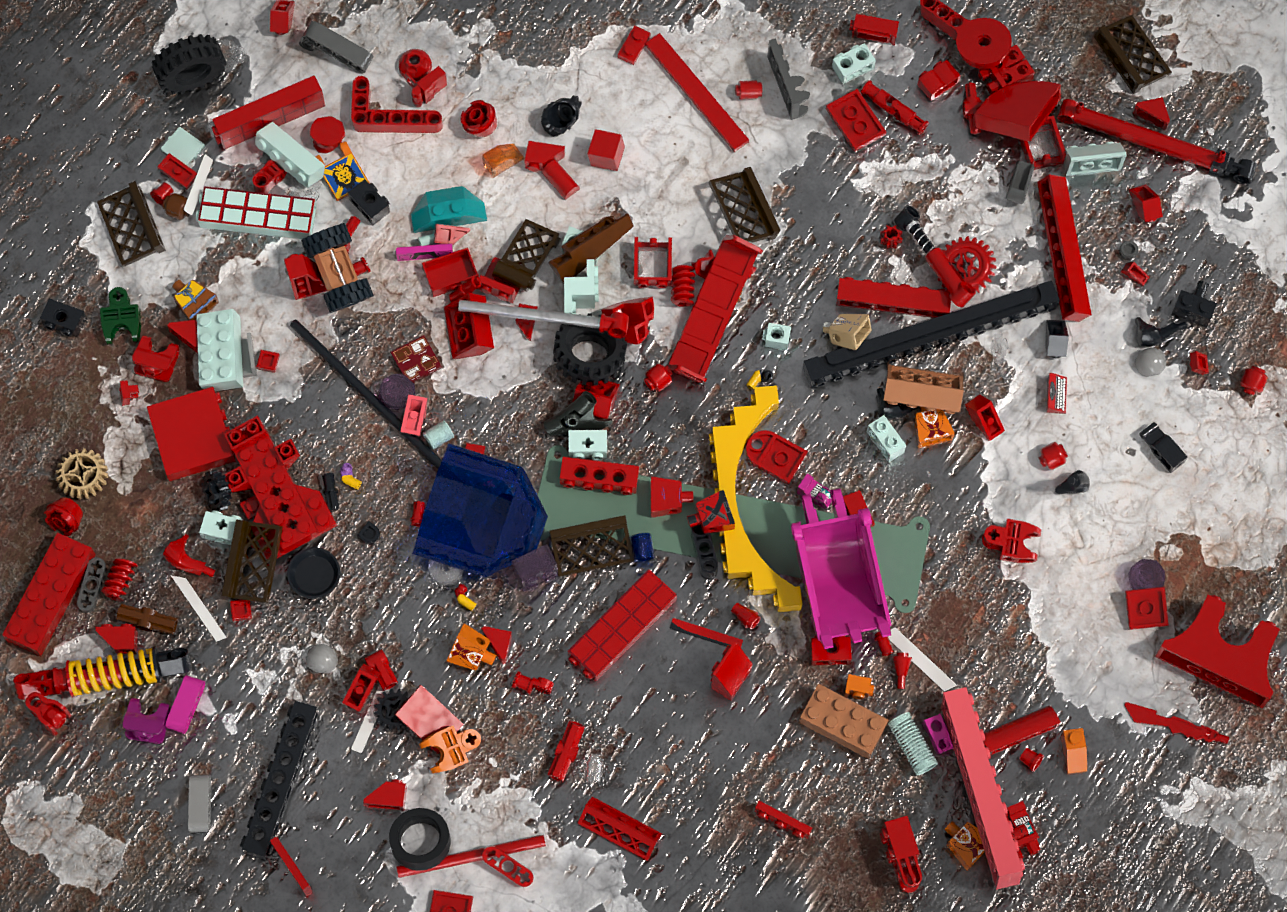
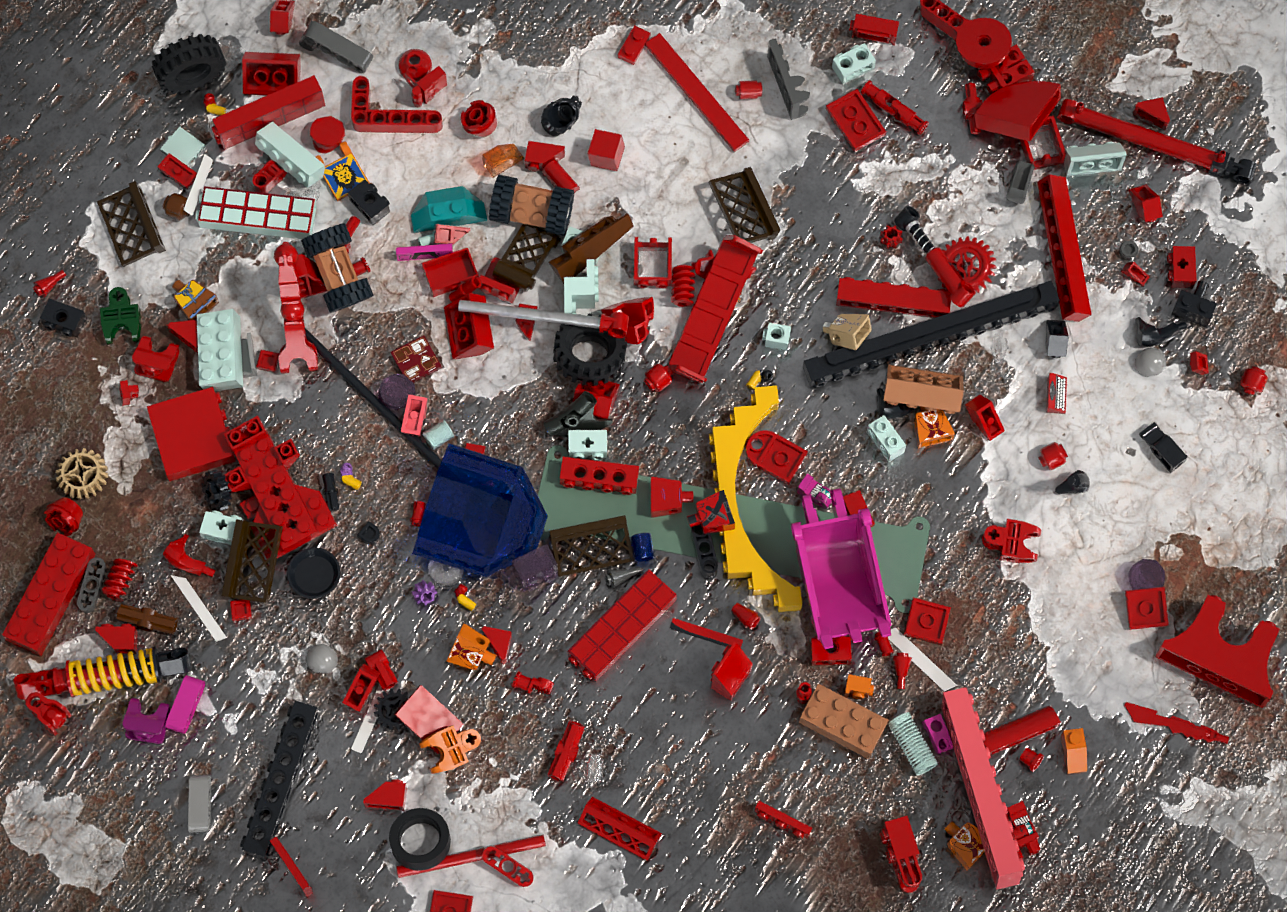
red piece [150,182,174,206] -> none
red brick [917,60,961,101] -> none
dark brown fence [1094,15,1172,94] -> none
none -> red cone [33,270,66,298]
none -> arm [203,93,226,115]
none -> red slope [242,52,301,95]
none -> piece [274,242,318,374]
none -> medium lavender gear [411,580,437,605]
none -> plate [489,174,574,236]
none -> dark grey cone [605,567,641,588]
none -> red pin [796,682,812,704]
none -> red tile [904,597,951,645]
none -> red brick [1167,246,1197,288]

